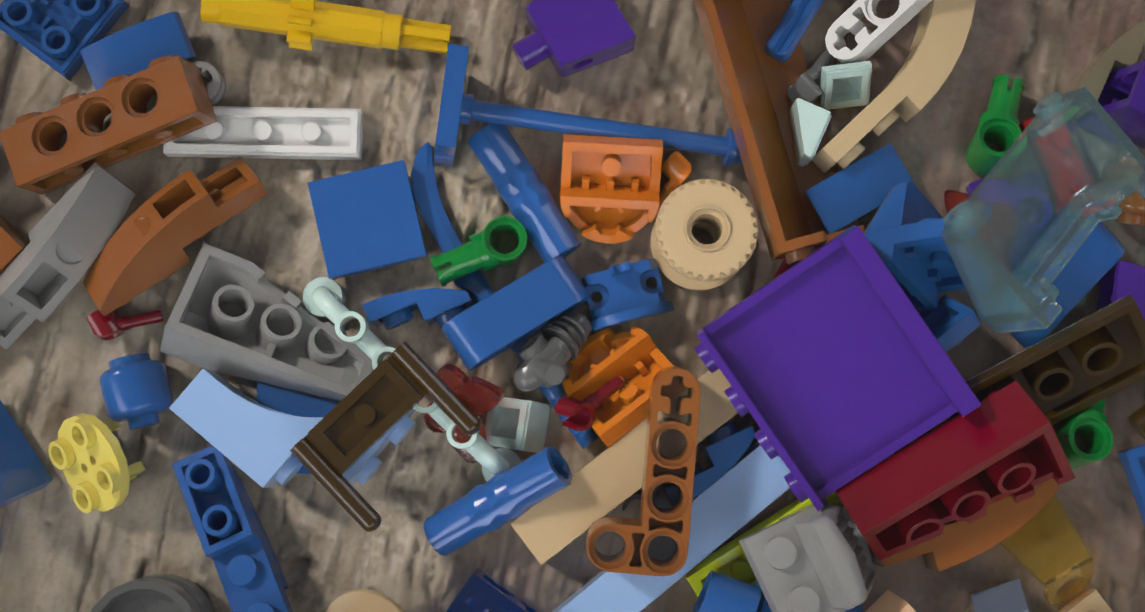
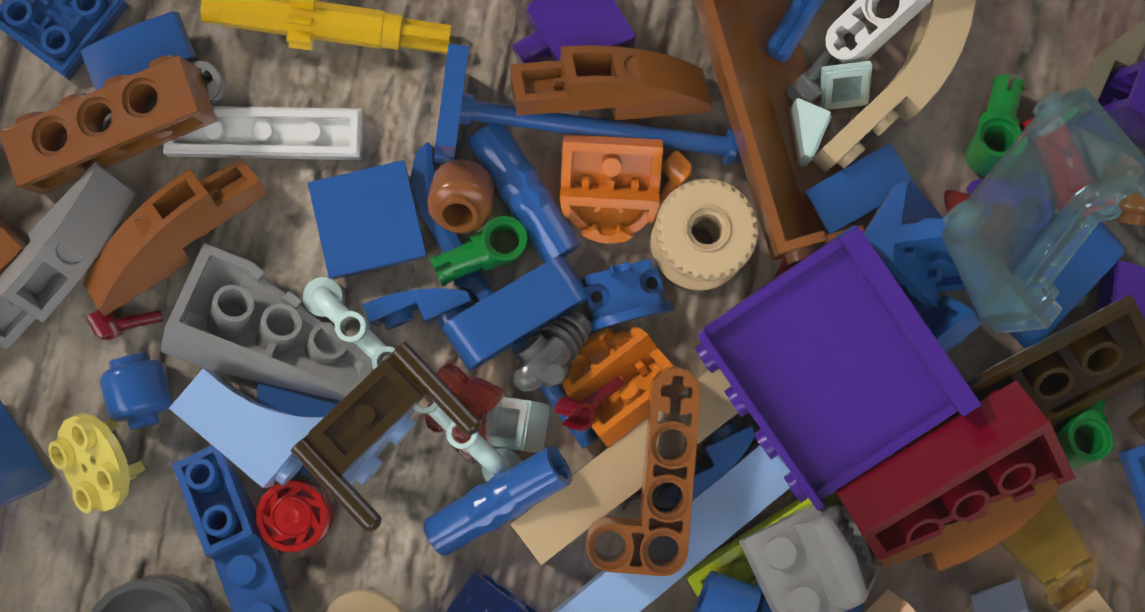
none -> red wheel [256,480,333,552]
none -> dark orange head [427,159,495,233]
none -> dark orange slope [510,45,713,120]

